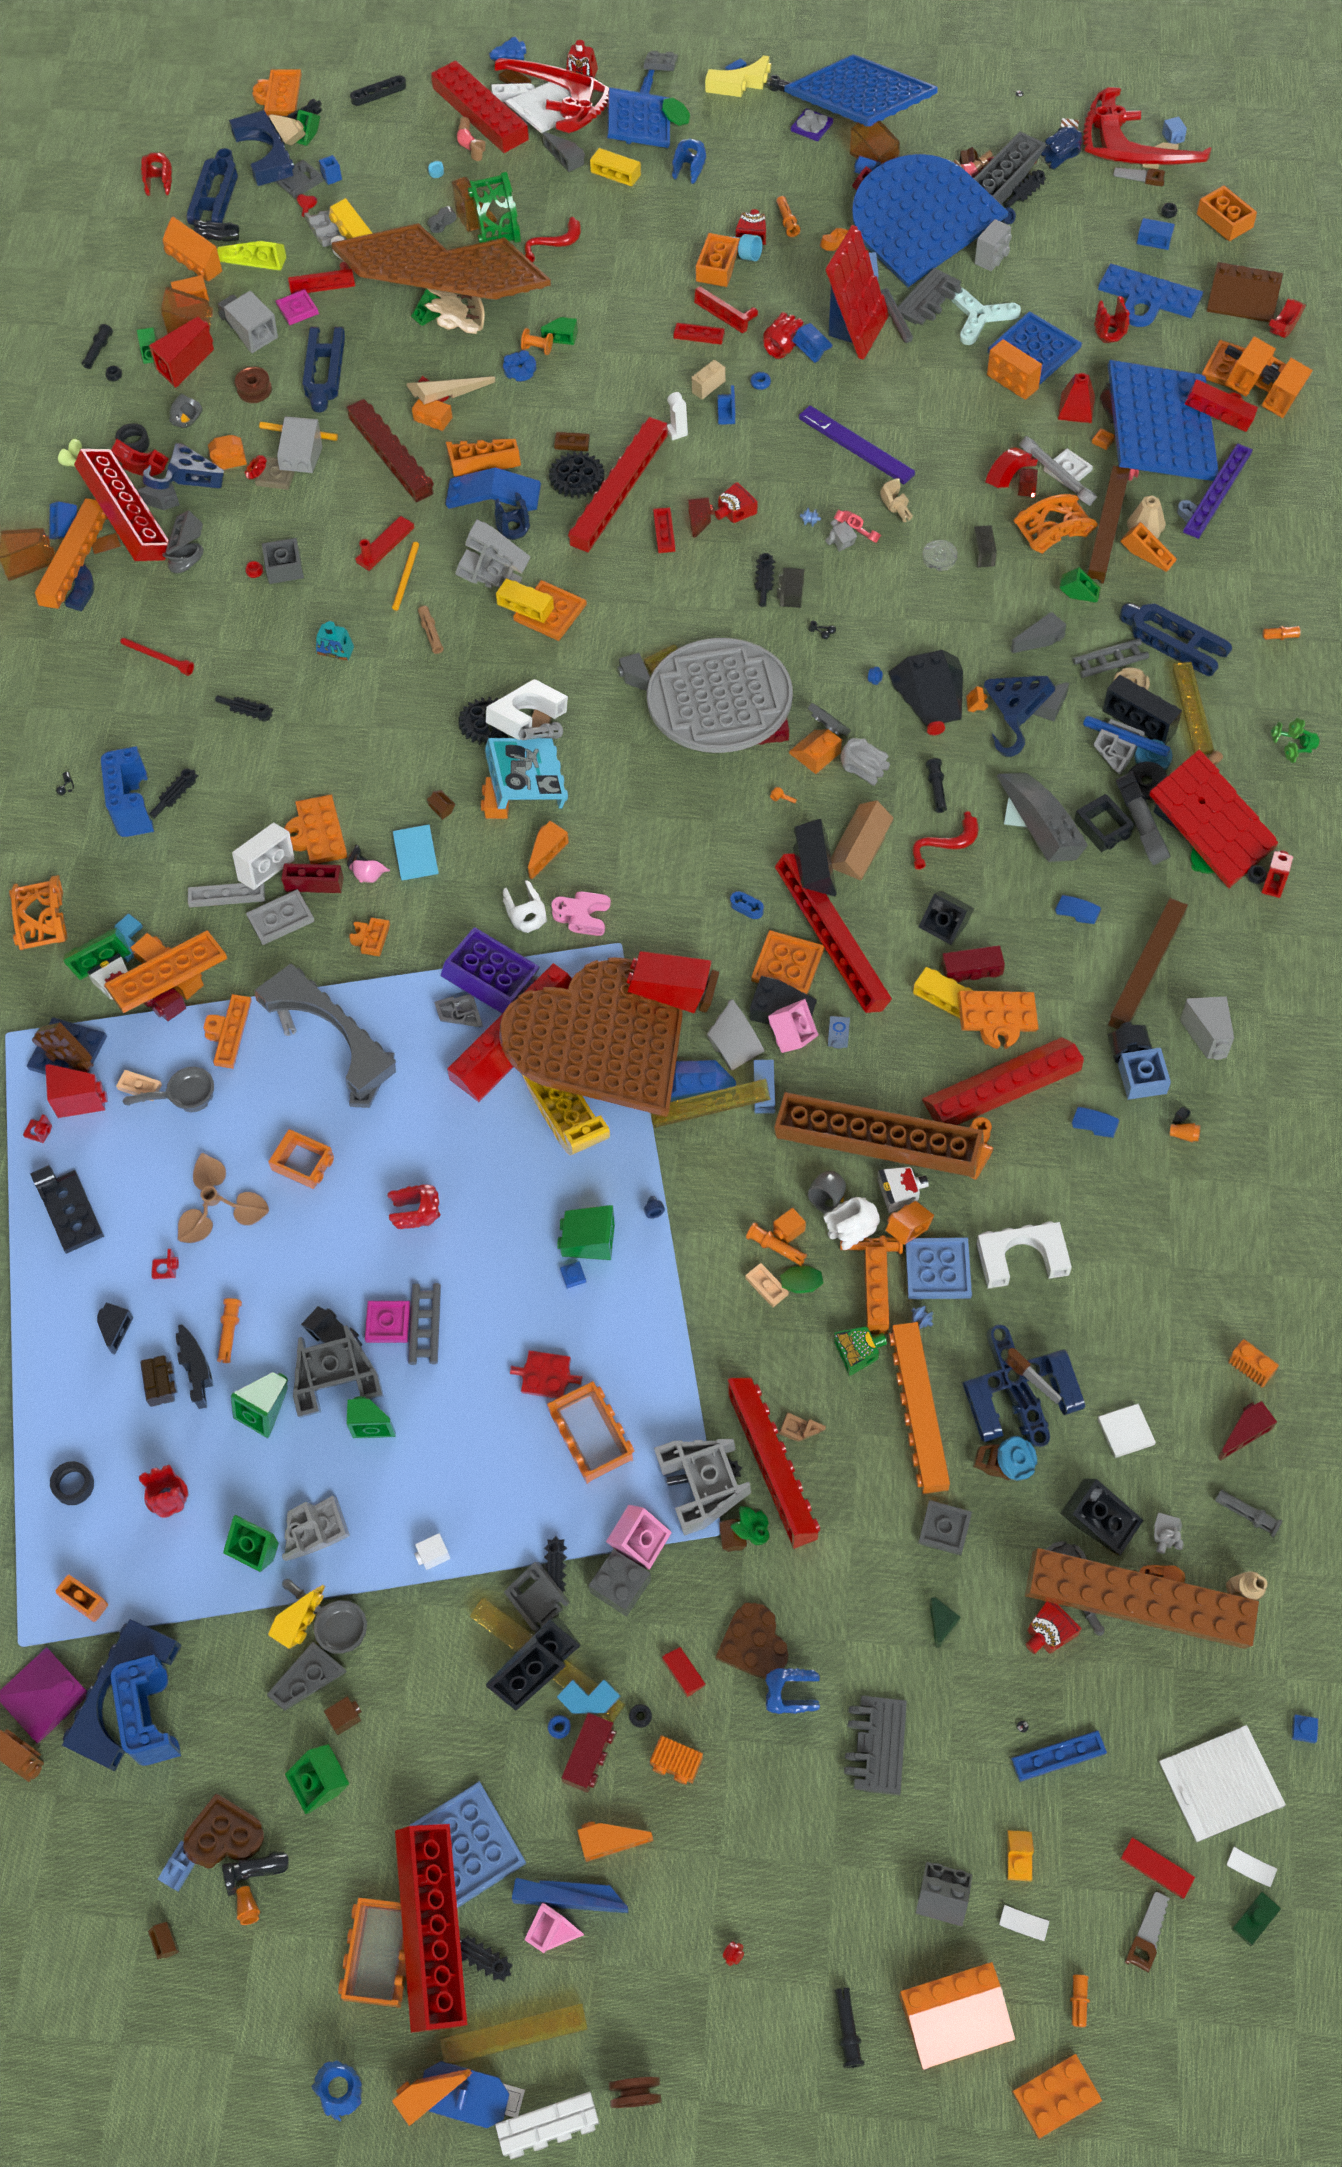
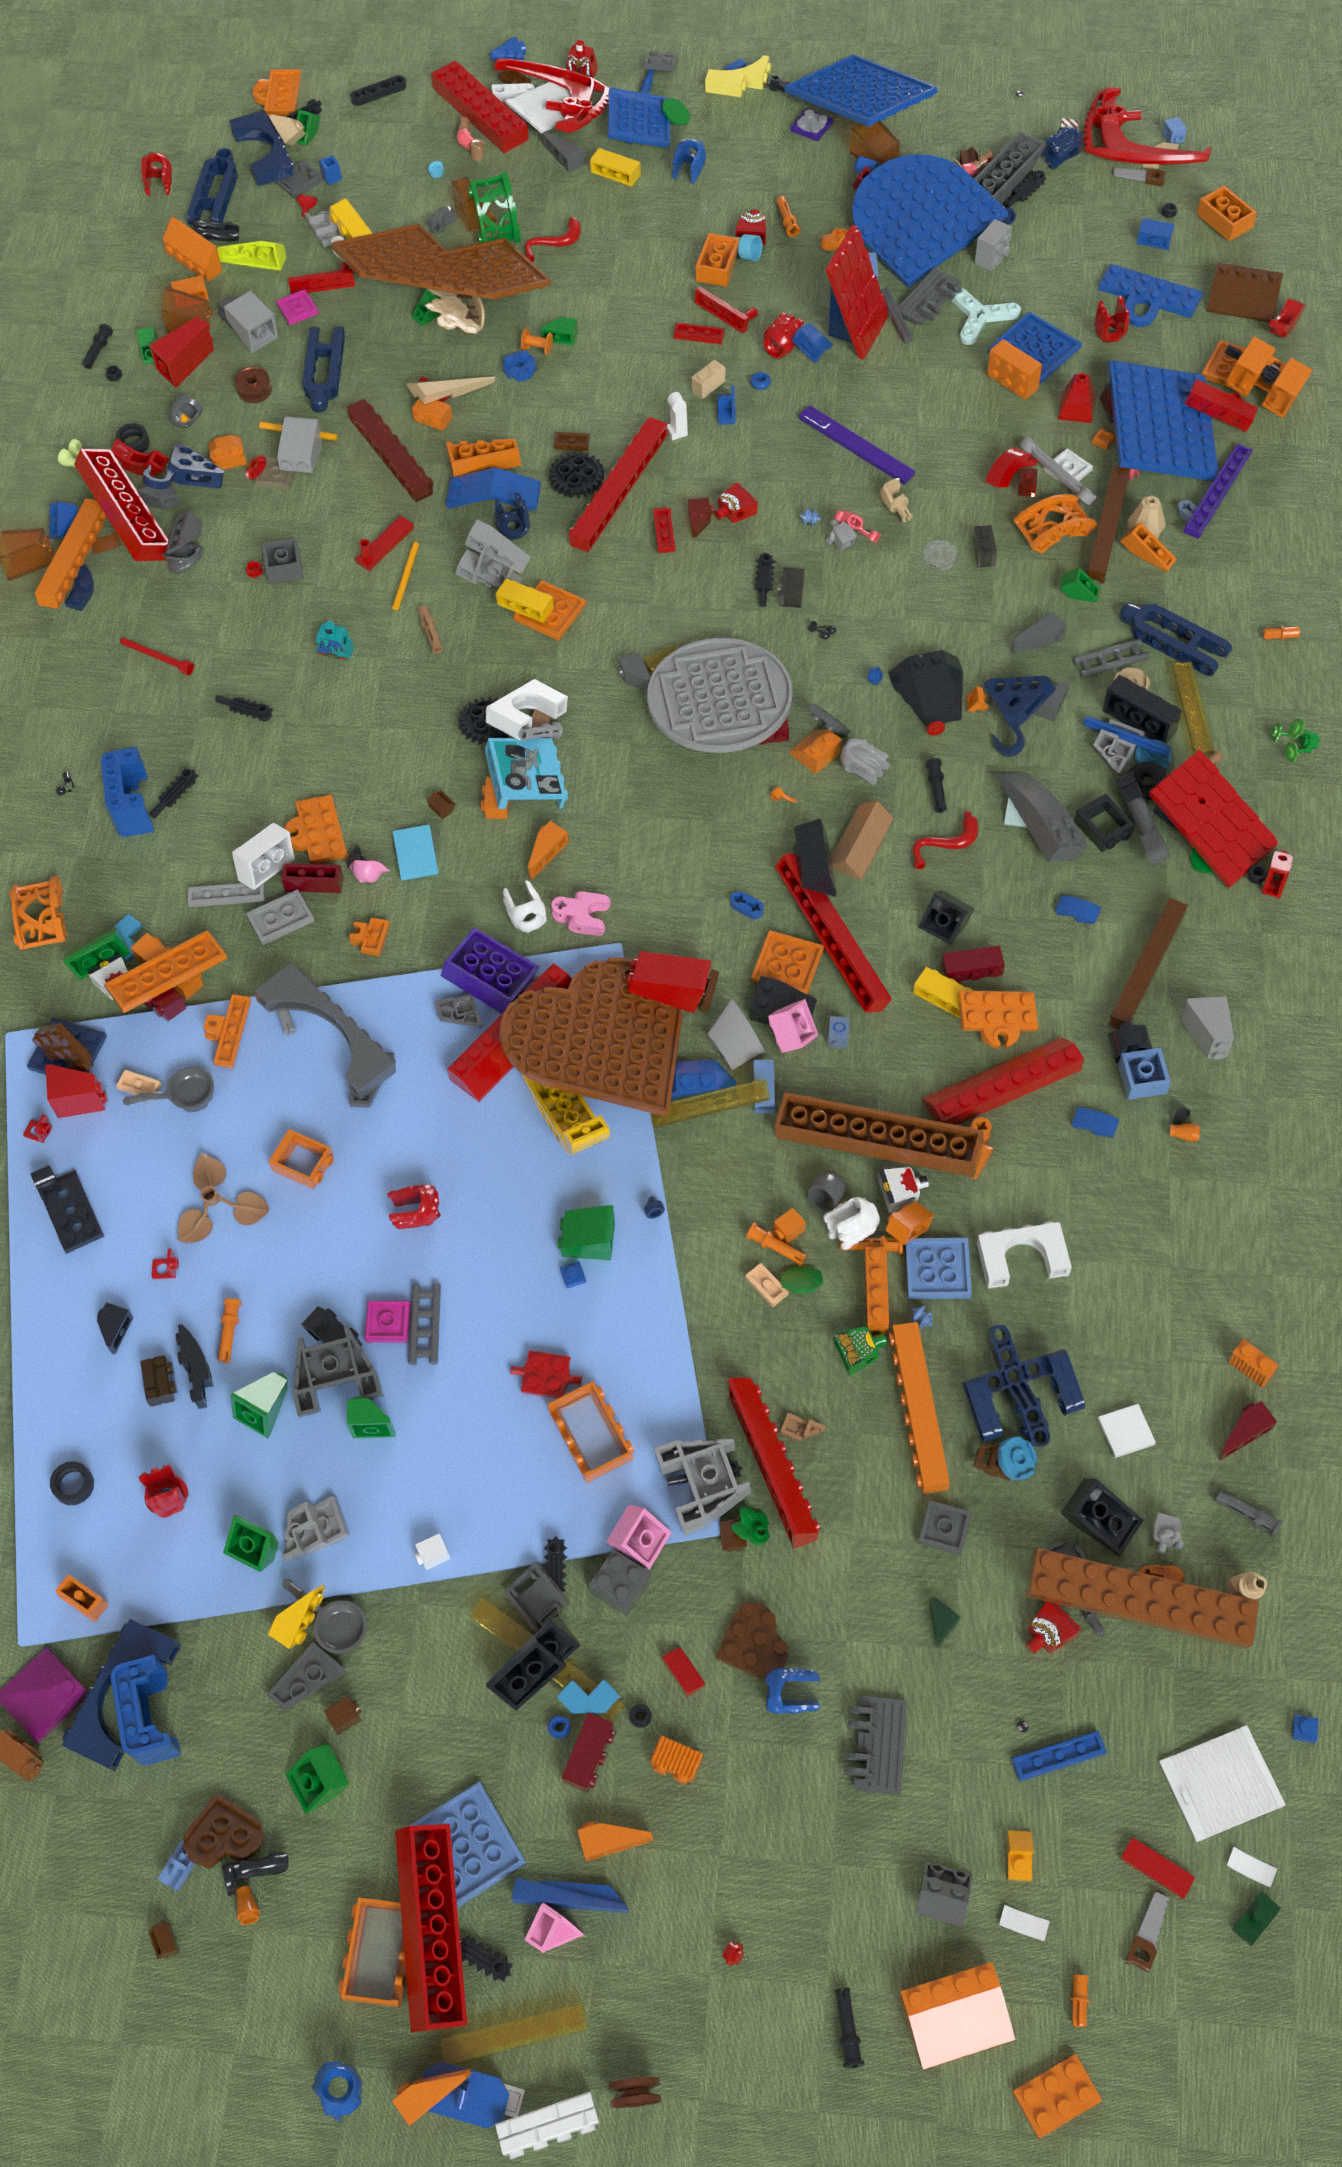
piece [1006,1348,1061,1404] -> none

